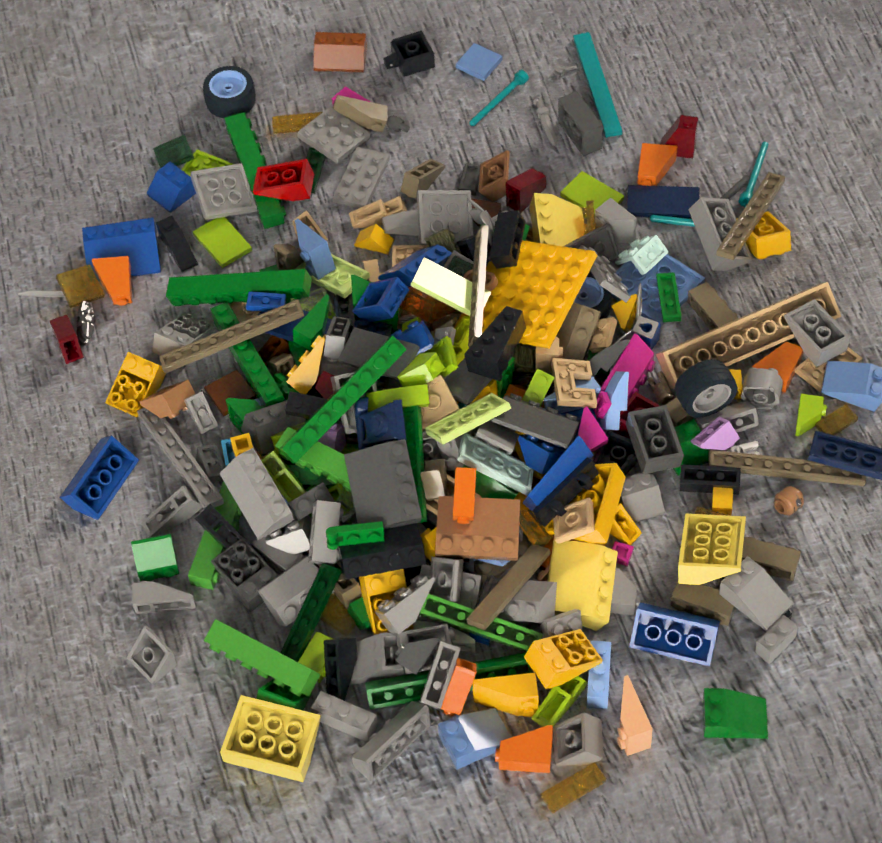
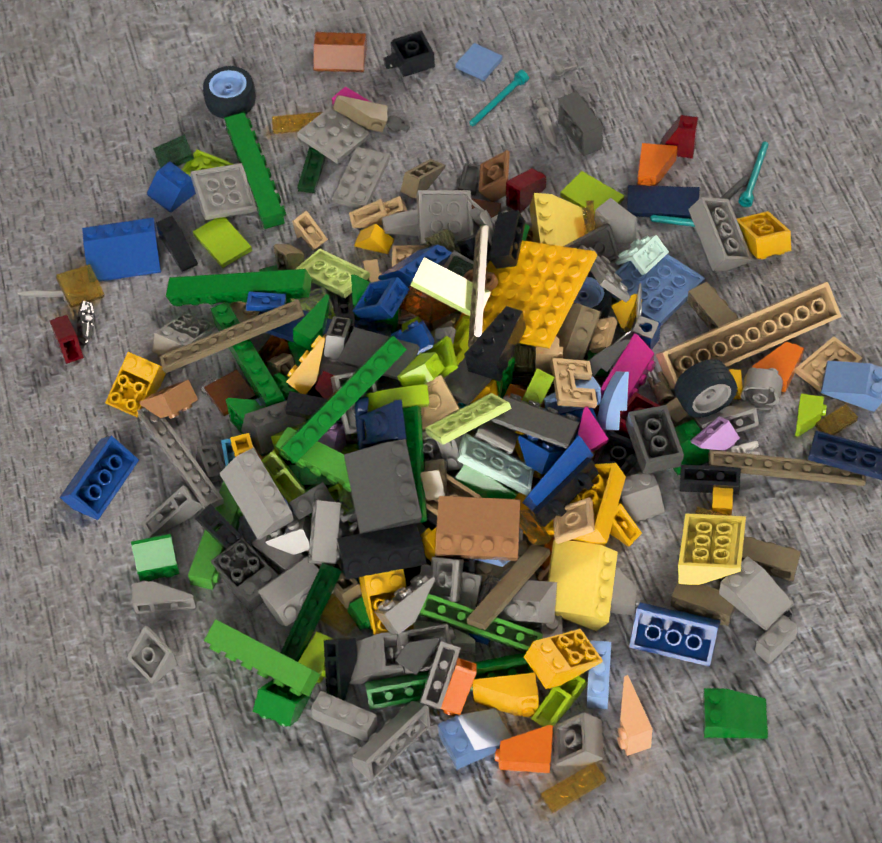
orange slope [92,256,132,306] -> none
light grey plate [184,391,218,434] -> none
light yellow slope [220,695,321,782] -> none
red slope [253,159,314,201] -> none
medium blue slope [295,218,336,280] -> none
green plate [326,521,384,550] -> none
orange slope [453,467,476,524] -> none
light grey plate [542,608,582,638] -> none
teal tile [573,32,623,138] -> none
dark pink tile [593,391,612,419] -> none
dark pink tile [612,541,634,566] -> none
green plate [656,272,682,322] -> none
dark tan tile [716,172,785,260] -> none
medium nougat head [774,486,804,516] -> none
light grey slope [784,299,850,367] -> none

